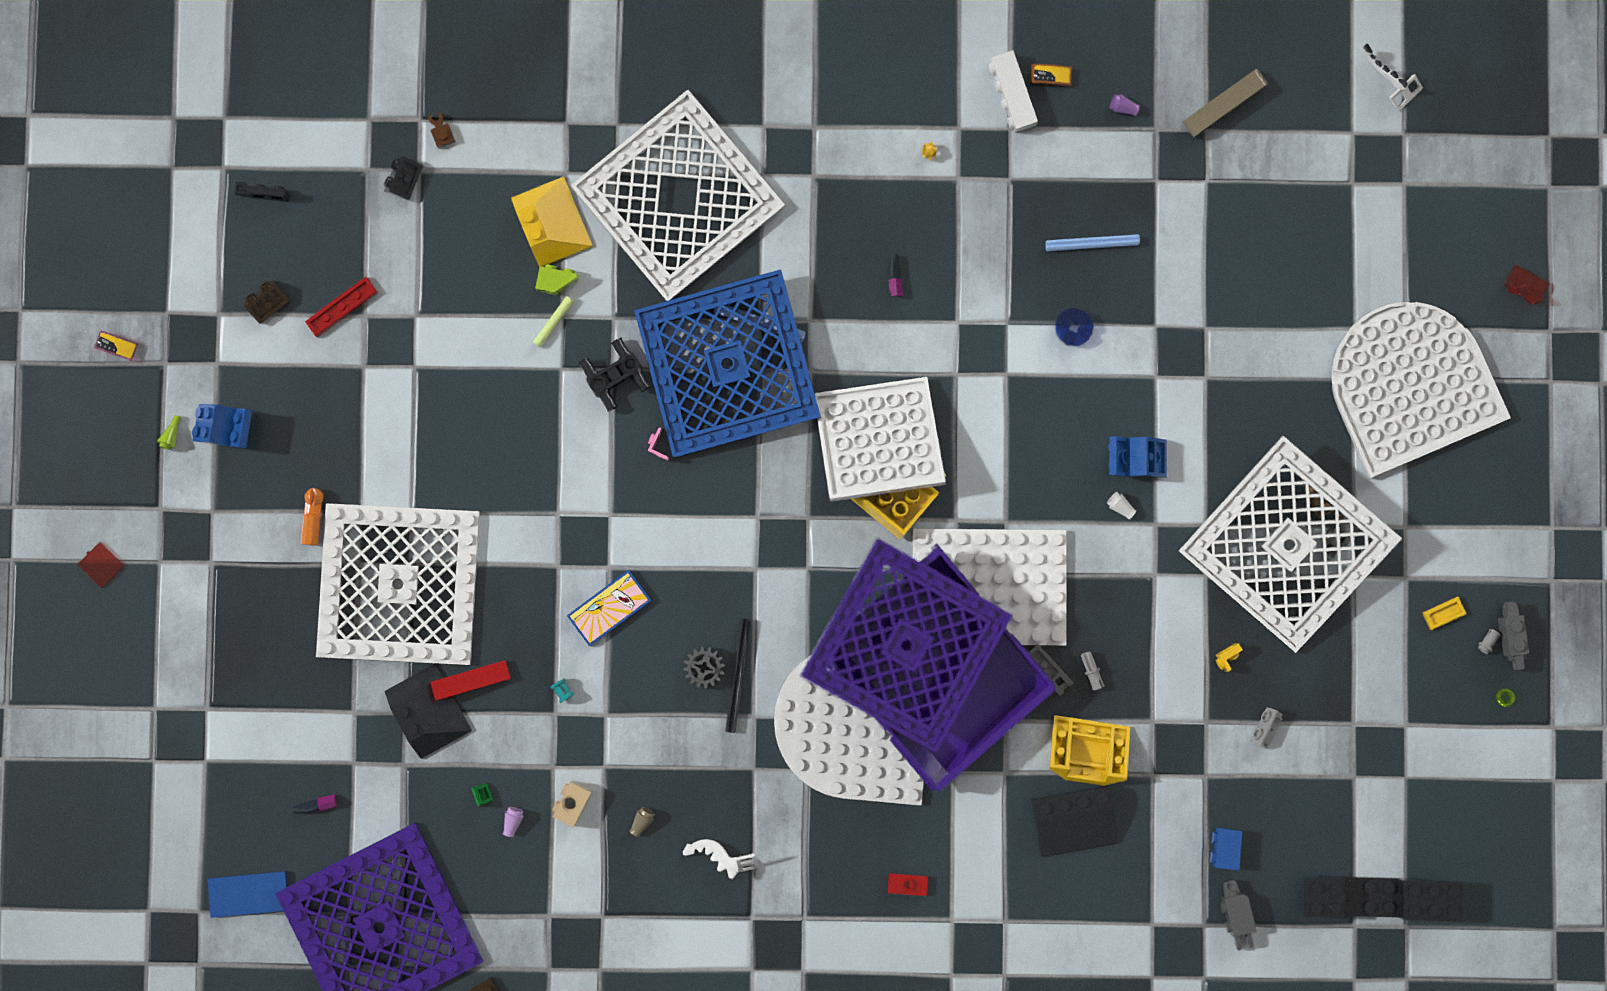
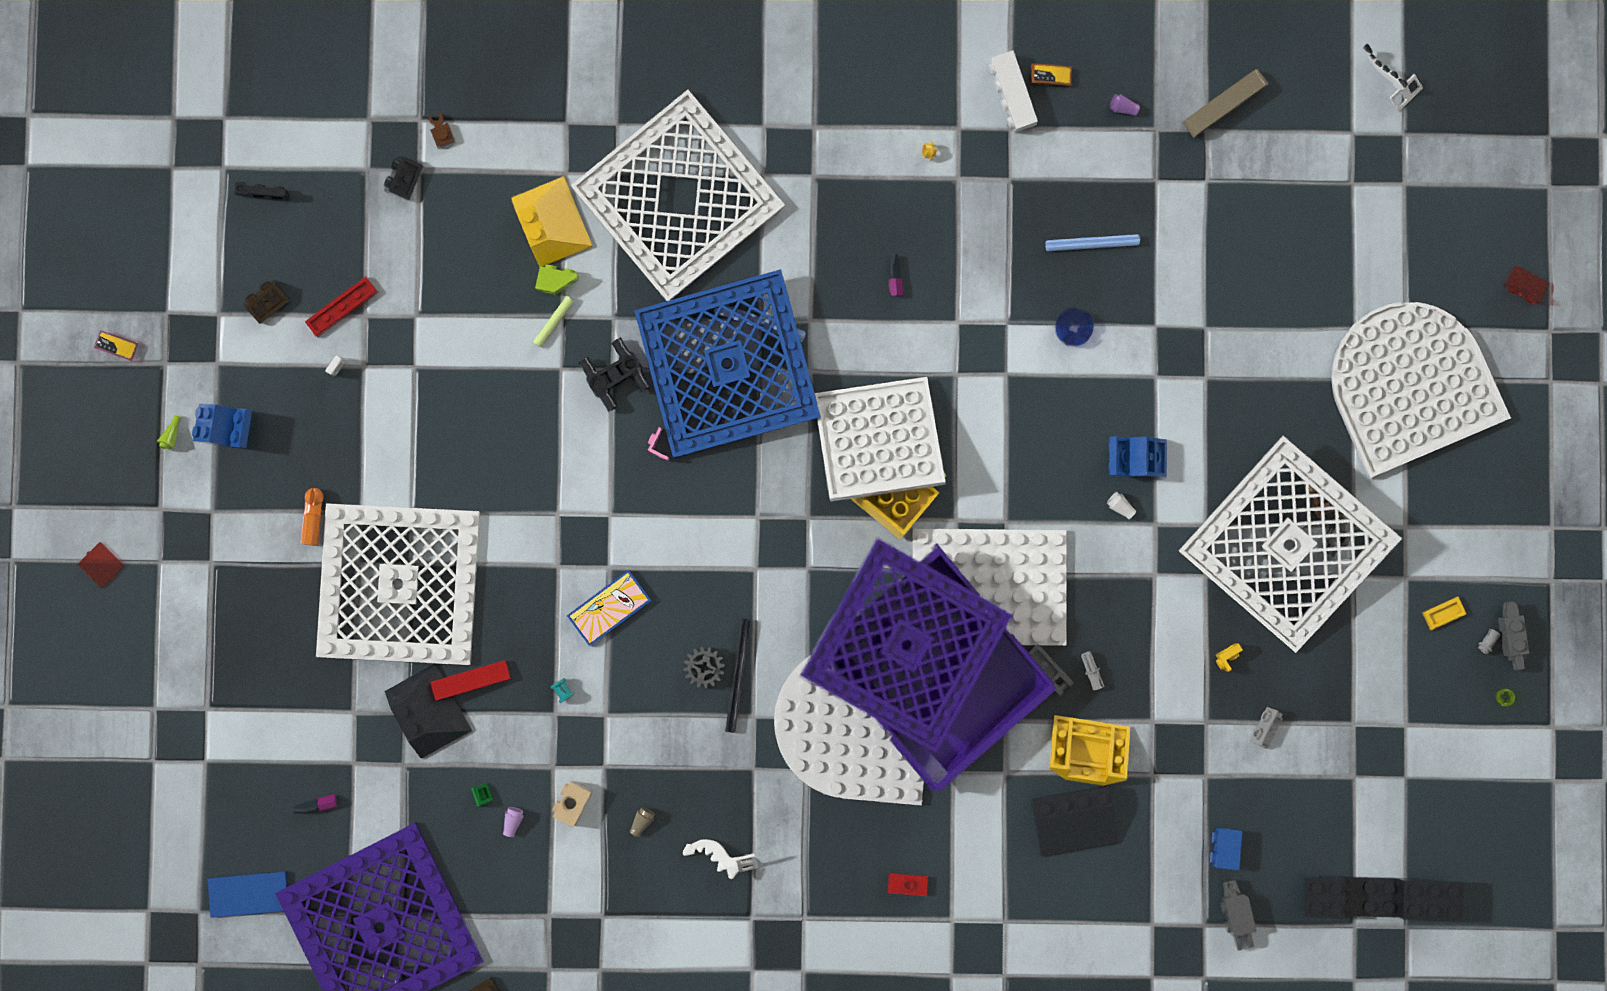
none -> white tile [325,355,345,377]

